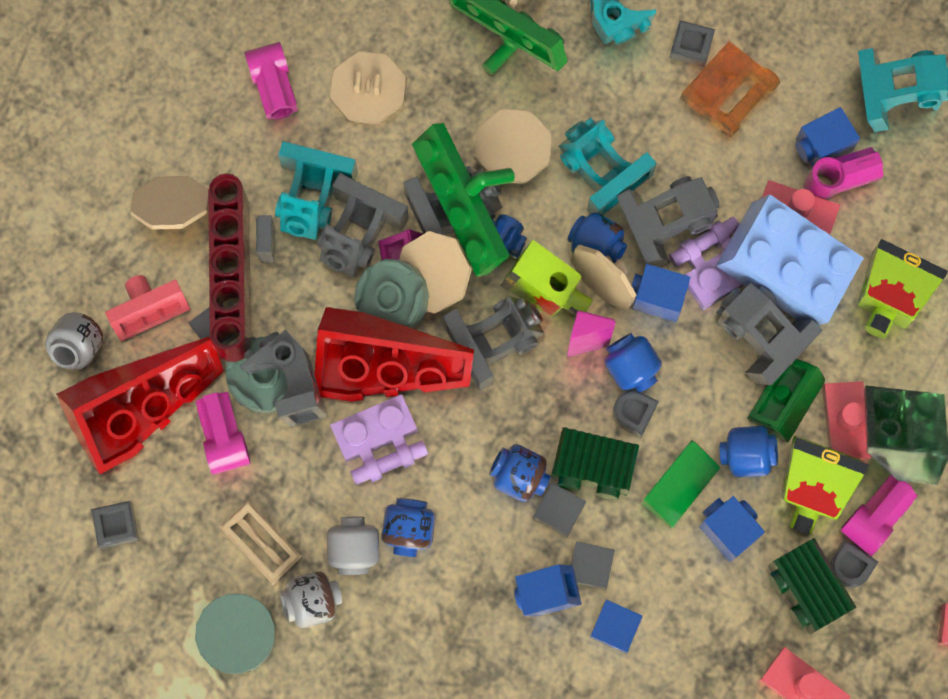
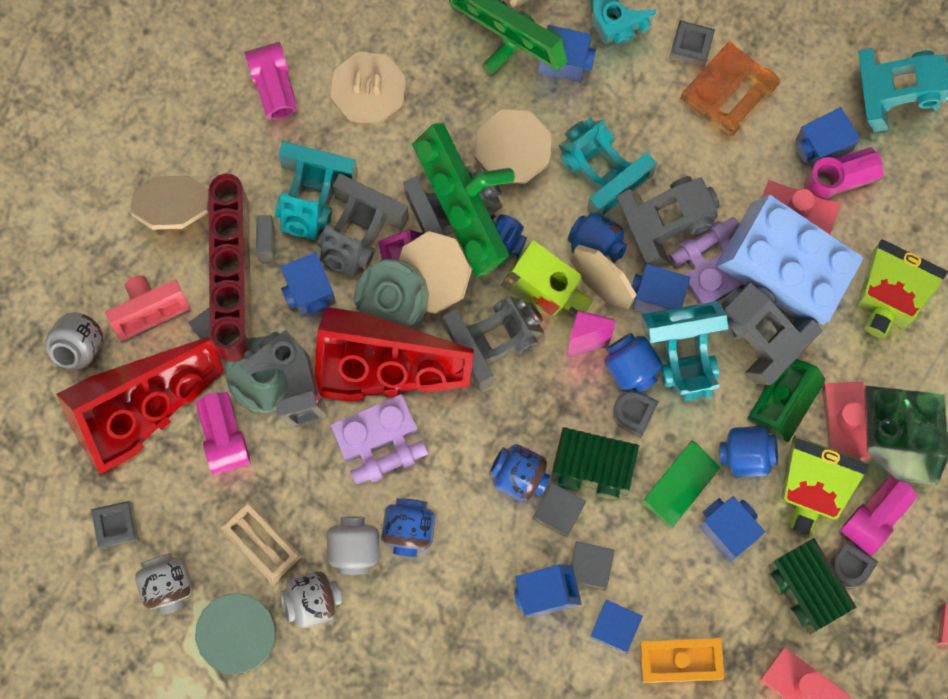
none -> light grey head [135,553,193,615]
none -> blue brick [280,252,336,318]
none -> blue brick [538,25,596,82]
none -> light orange plate [640,638,724,683]
none -> teal tile [641,301,728,401]

